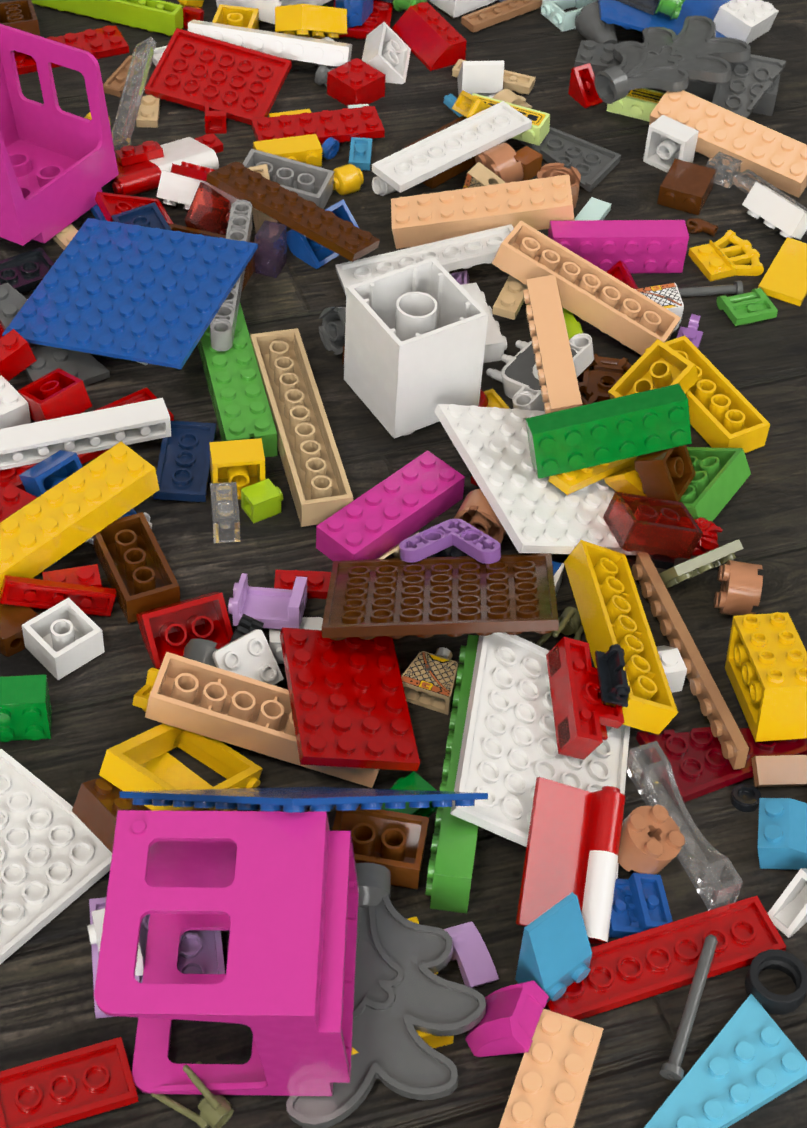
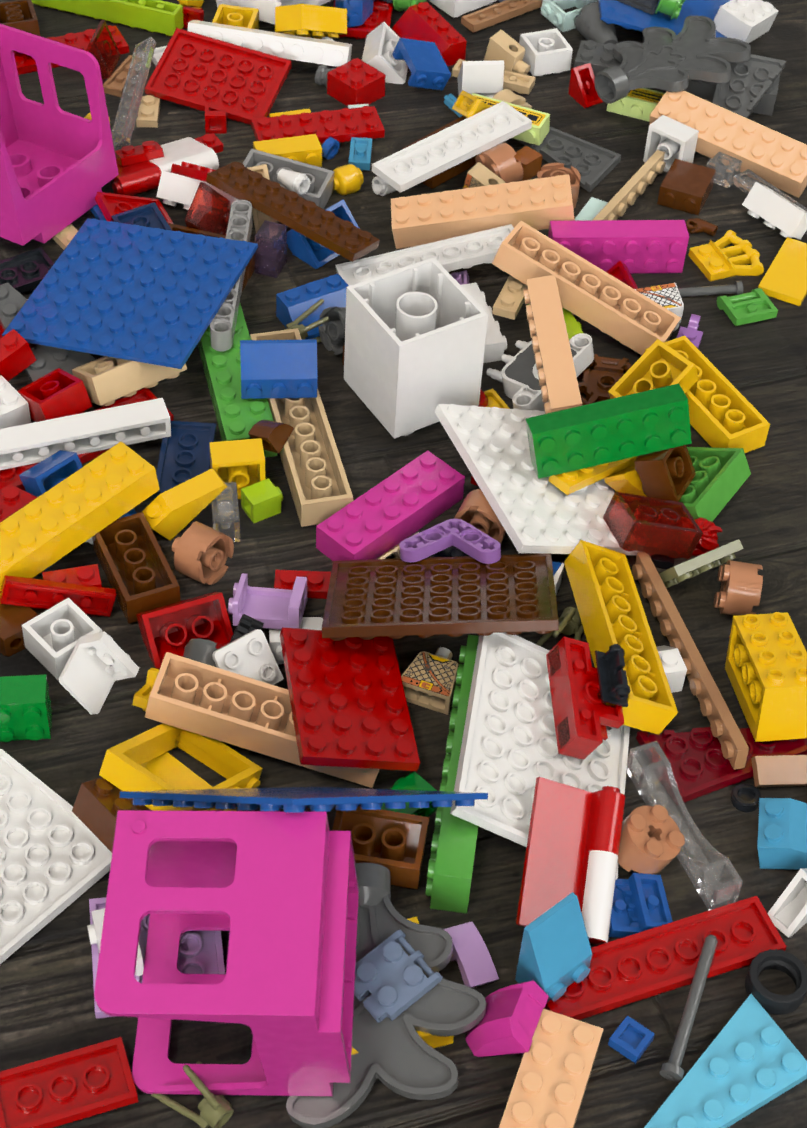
none -> white bracket [59,631,140,715]
none -> tan brick [72,356,187,407]
none -> clear red slope [86,20,121,79]
none -> yellow slope [142,468,227,541]
none -> nougat brick [172,521,234,585]
none -> slope [240,339,318,399]
none -> reddish brown brick [248,420,294,453]
none -> blue slope [276,274,349,340]
none -> white cone [277,169,310,195]
none -> olive plant [285,299,329,343]
none -> sand blue plate [354,929,443,1023]
none -> blue panel [392,38,451,90]
none -> tan torso [484,30,531,75]
none -> white brick [519,28,573,76]
none -> tan plate [593,150,666,220]
none -> blue plate [608,1015,655,1064]

